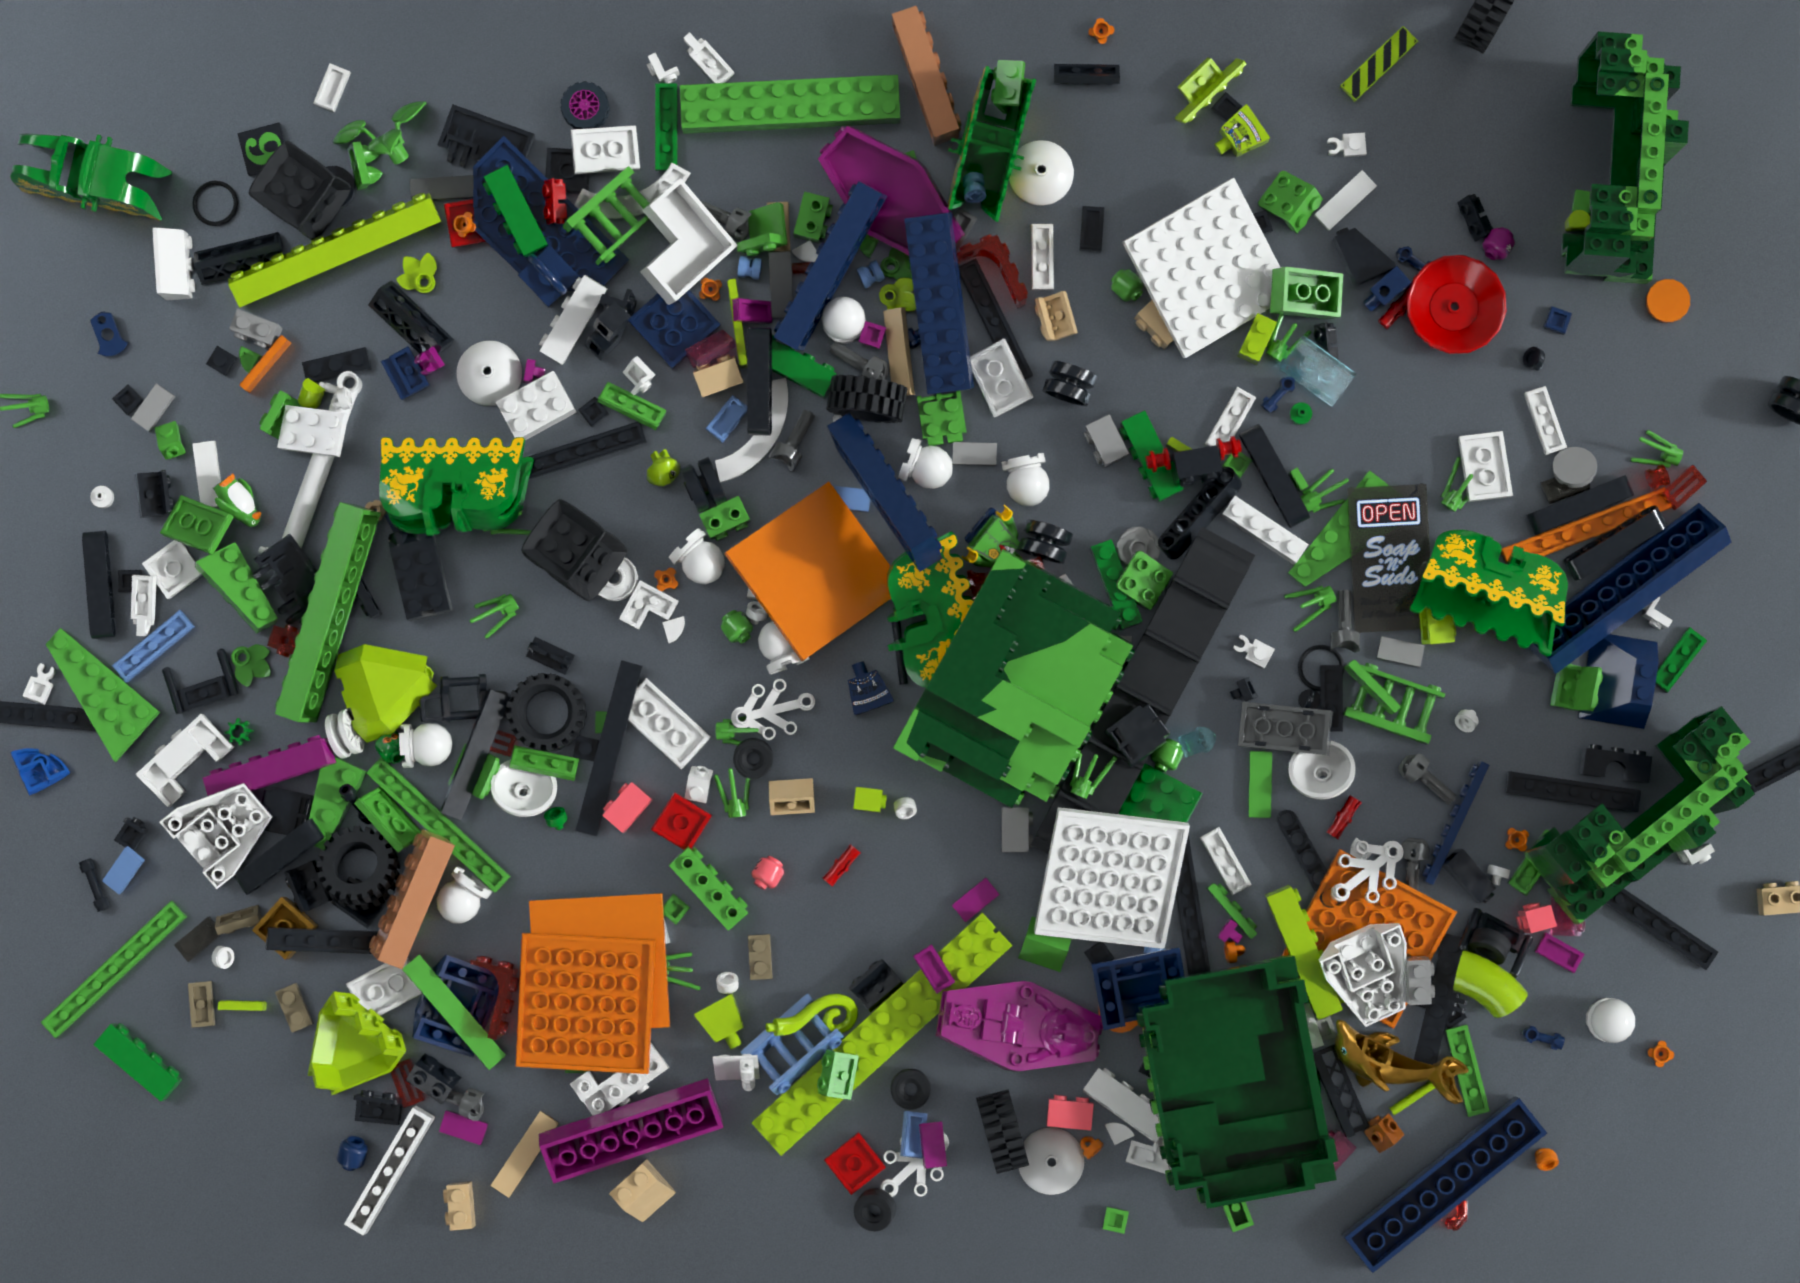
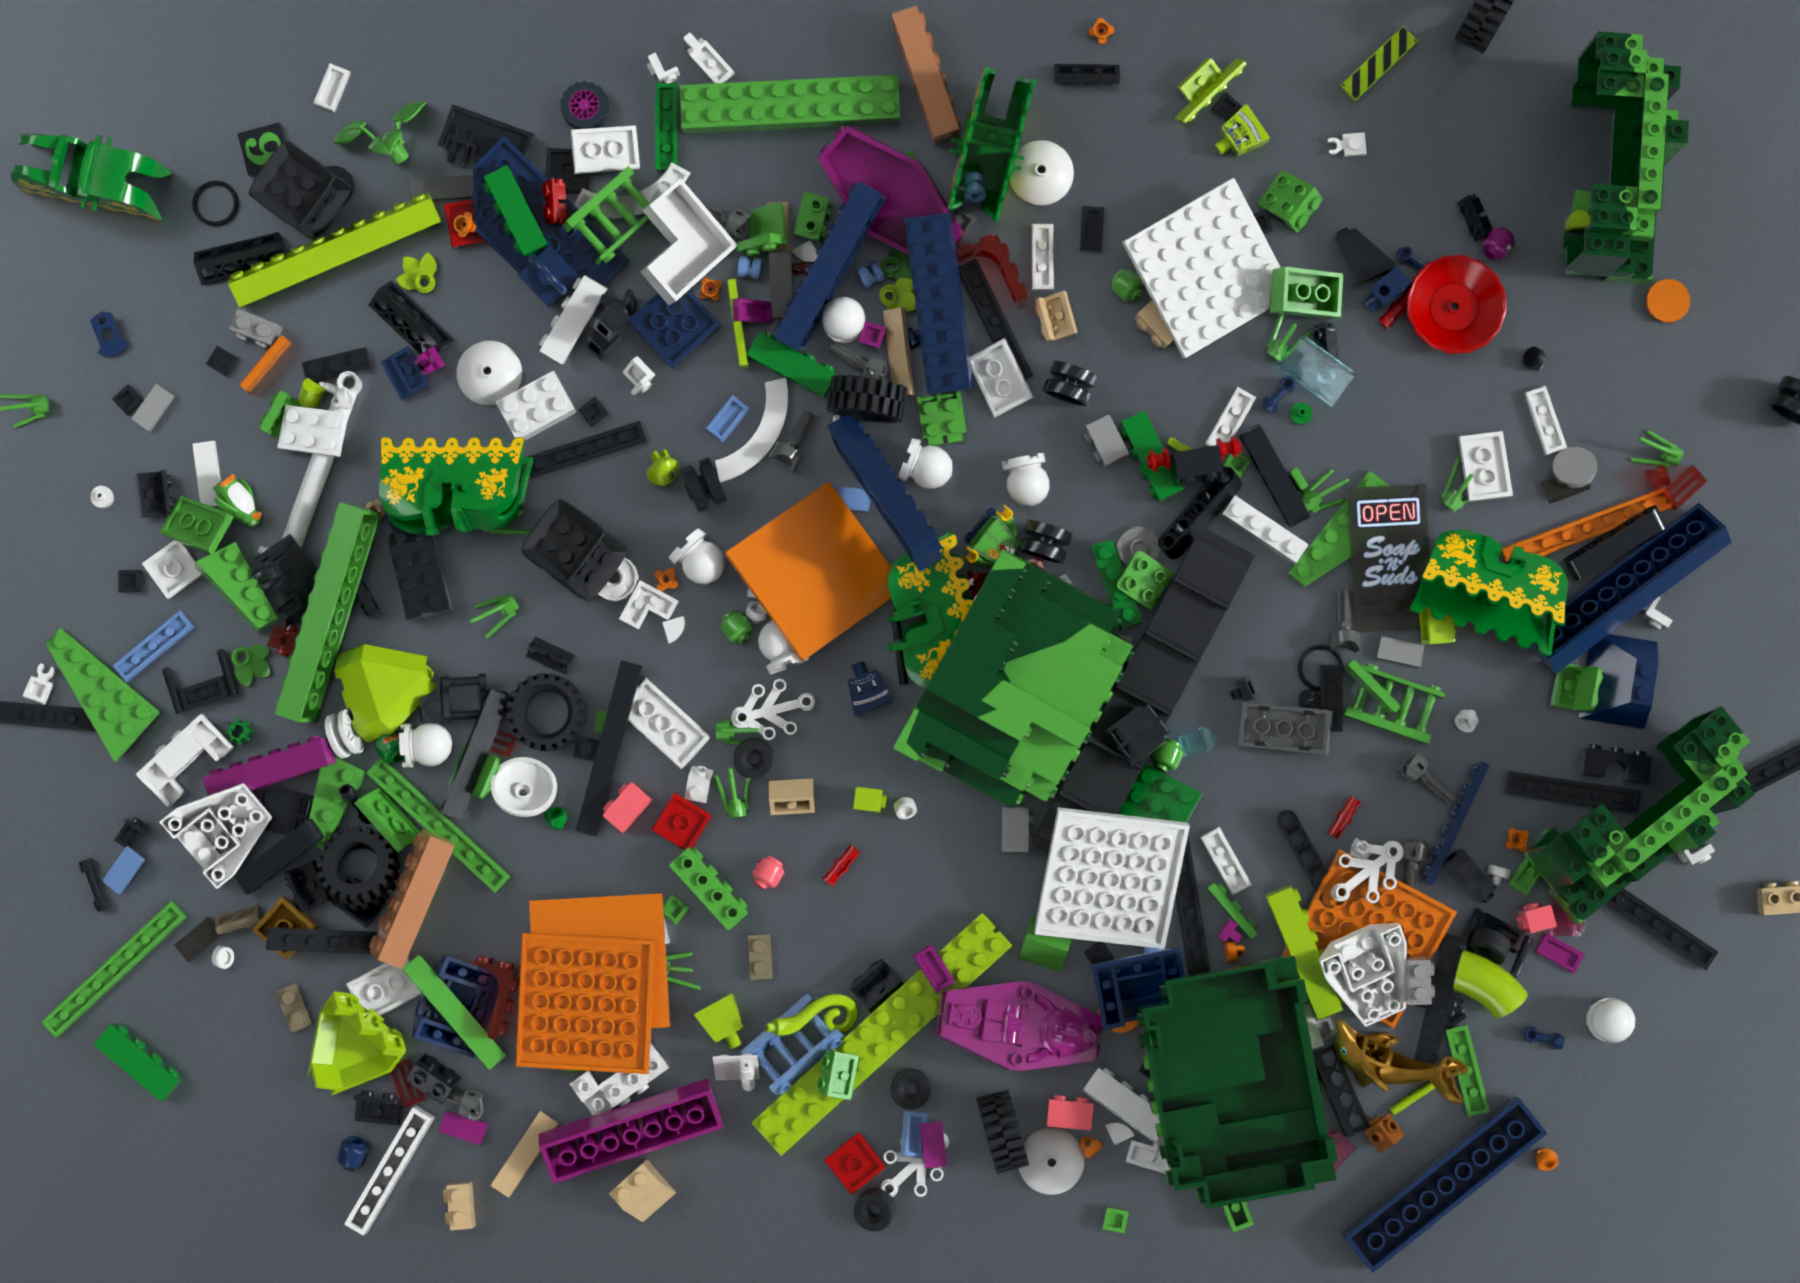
blue brick [10,748,70,796] -> none
black beam [82,530,116,639] -> none
white hinge [131,575,156,636] -> none
white slope [152,228,195,300] -> none
bright green bracket [155,421,186,460] -> none
dark tan plate [188,981,215,1028] -> none
lime tile [218,1000,267,1011] -> none
bright green tile [239,346,262,373] -> none
bright green tile [347,141,382,190] -> none
white tile [436,866,493,923] -> none
bright green tile [509,745,579,781] -> none
magenta tile [523,359,545,384] -> none
bright green tile [597,382,666,430] -> none
clear pink bracket [685,329,736,368] -> none
tan brick [693,354,744,397] -> none
bright green brick [699,496,751,541] -> none
white tile [716,972,739,994] -> none
black beam [747,327,772,436] -> none
bright green tile [860,234,879,259] -> none
light grey tile [952,442,997,466] -> none
magenta tile [952,878,1000,922] -> none
bright green bracket [991,60,1025,114] -> none
bright green plant [1070,753,1117,799] -> none
white plate [1233,635,1275,669] -> none
lime brick [1237,313,1277,365] -> none
bright green tile [1248,751,1272,818] -> none
bright green plant [1284,585,1336,632] -> none
white dish [1288,741,1355,800] -> none
white tile [1314,170,1377,231] -> none
clear red arm [1445,1200,1468,1231] -> none
black beam [1526,475,1634,536] -> none
dark blue tile [1543,306,1572,335] -> none
orange plate [1647,1041,1674,1067] -> none
green tile [1655,627,1707,693] -> none

